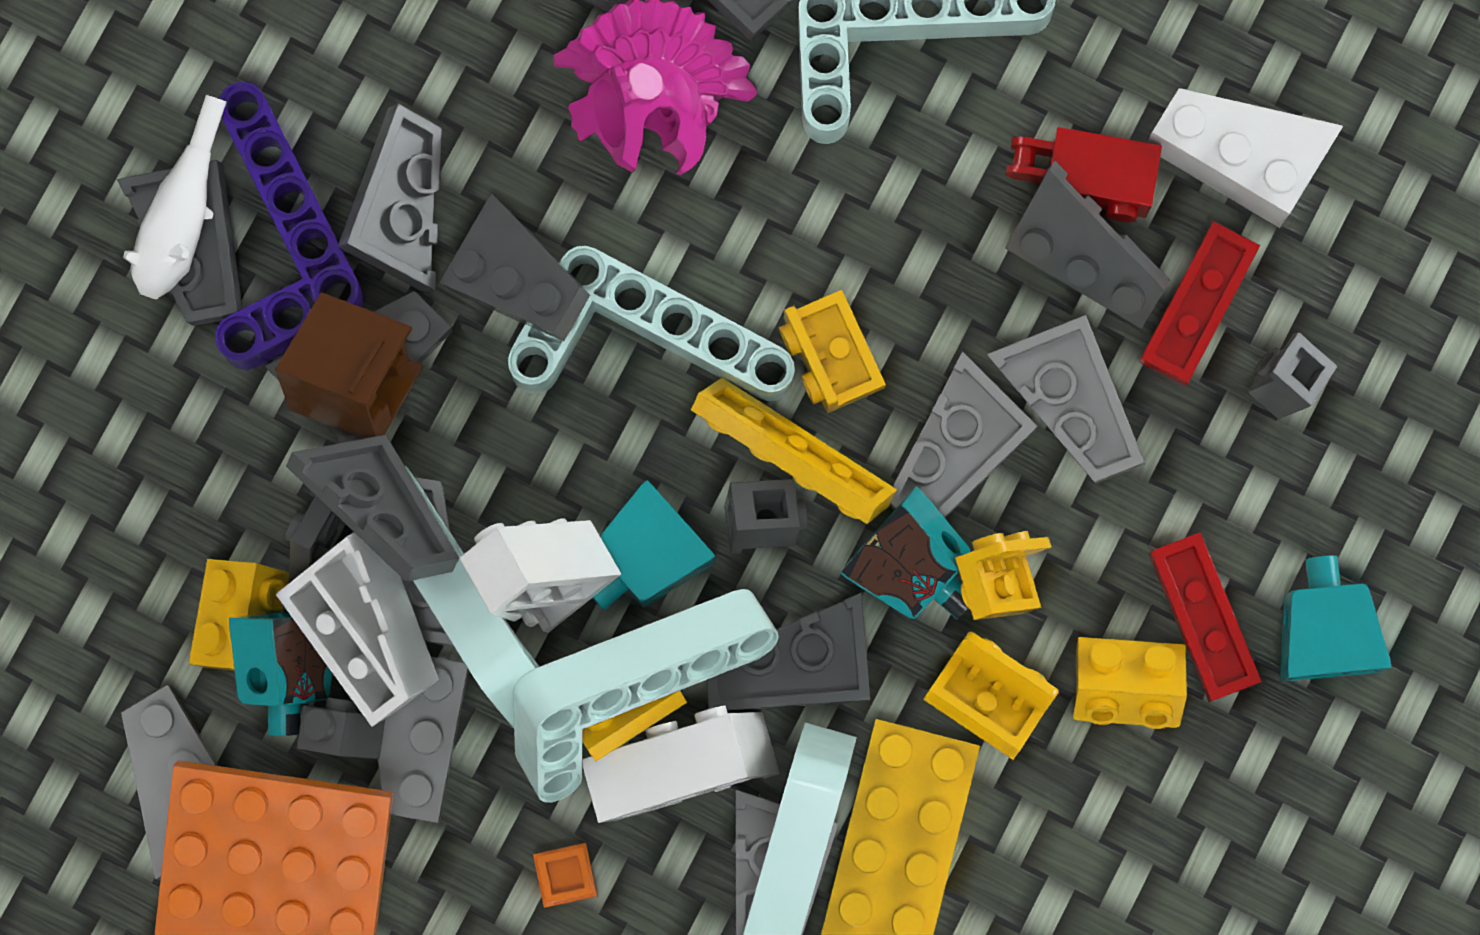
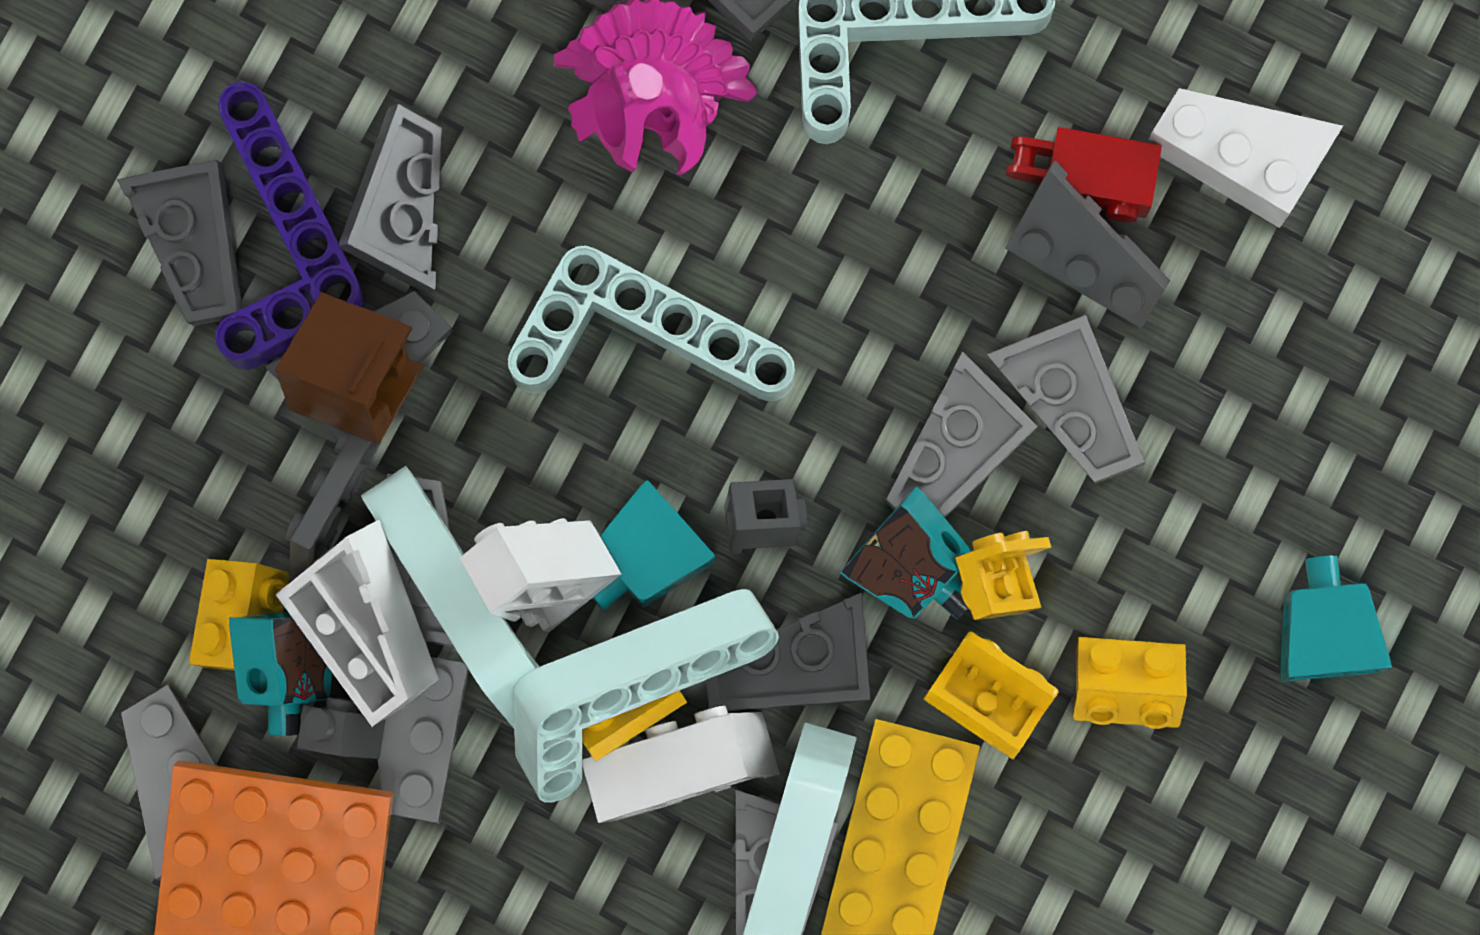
white piece [123,95,226,299] -> none
dark grey wing [286,435,459,582] -> none
dark grey wing [440,192,590,341] -> none
orange tile [533,843,598,908] -> none
yellow plate [691,377,897,524] -> none
yellow bracket [779,290,886,414] -> none
red plate [1139,221,1261,387] -> none
red plate [1149,532,1262,703] -> none
dark grey brick [1248,332,1338,419] -> none

